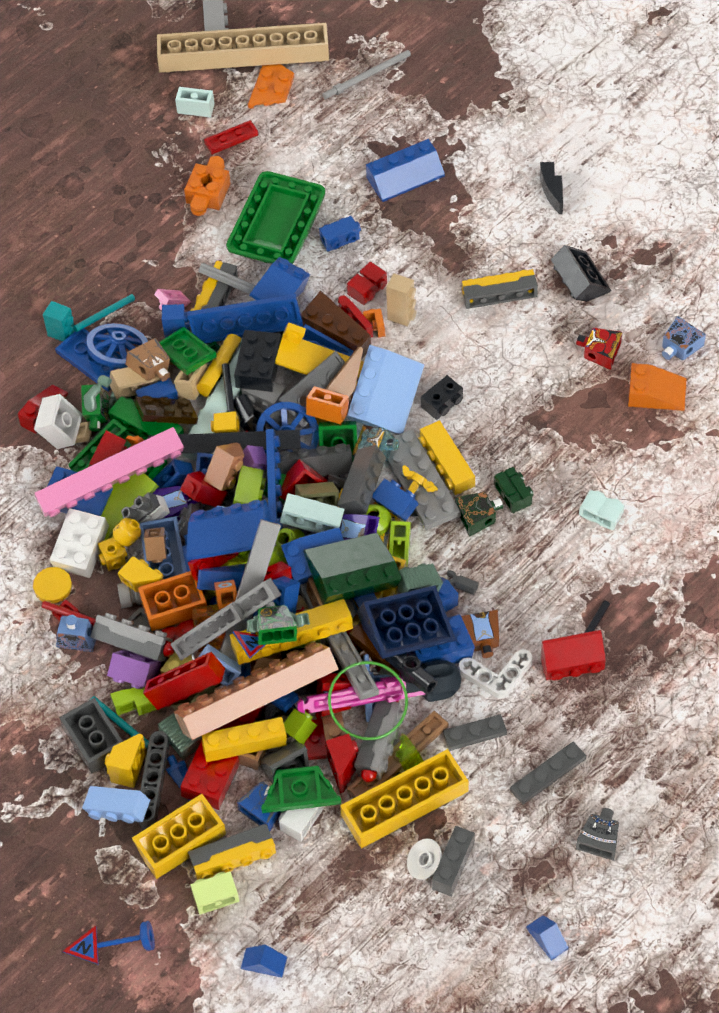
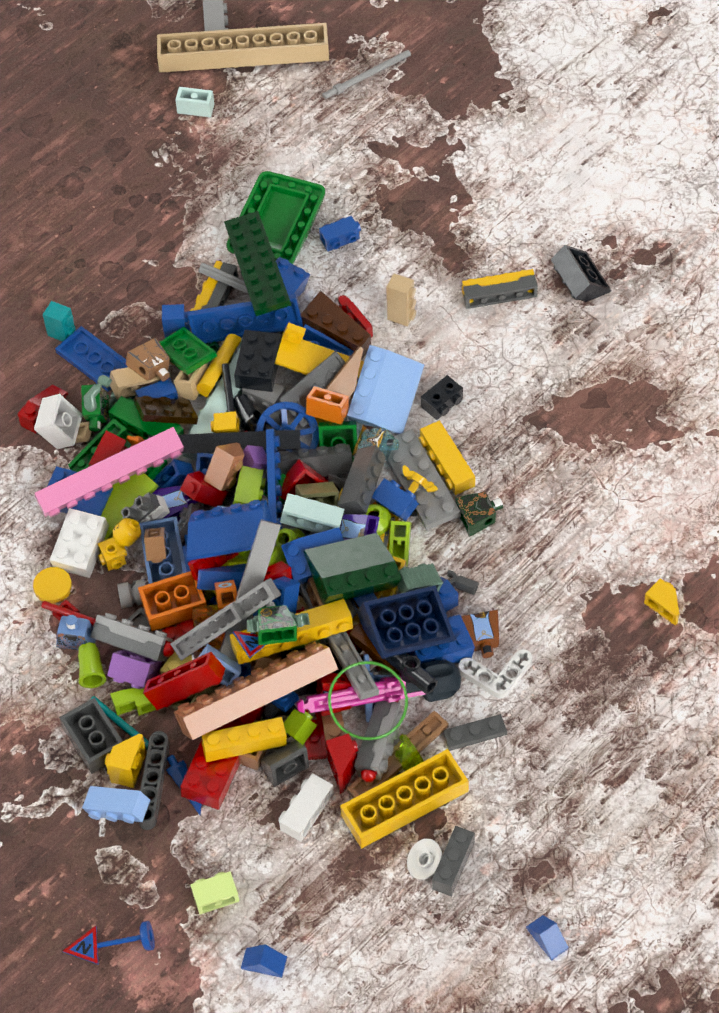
teal bar [73,294,135,332] -> none
blue wheel [86,323,148,368] -> none
yellow slope [118,556,164,592] -> none
yellow slope [132,794,226,879] -> none
bright pink slope [154,289,191,310] -> none
sand green brick [158,713,202,760] -> none
orange brick [184,156,231,216] -> none
piece [188,824,276,880] -> none
red tile [204,120,259,155] -> none
blue torso [237,782,282,831] -> none
orange wing [248,64,295,109] -> none
green wing [261,766,341,813] -> none
red piece [347,261,387,305] -> none
orange bracket [363,308,385,338] -> none
slope [366,139,445,202] -> none
dark green brick [494,467,534,513] -> none
dark grey plate [510,741,586,805] -> none
black slope [540,162,563,214] -> none
red slope [541,630,606,681] -> none
red torso [576,328,623,370] -> none
dark grey torso [576,808,619,861] -> none
light aqua brick [579,490,625,530] -> none
black bar [584,600,610,633] -> none
orange slope [628,363,686,411] -> none
medium blue torso [662,316,706,360] -> none
none -> lime plant [78,642,106,688]
none -> dark green plate [224,211,291,316]
none -> yellow slope [644,578,679,626]

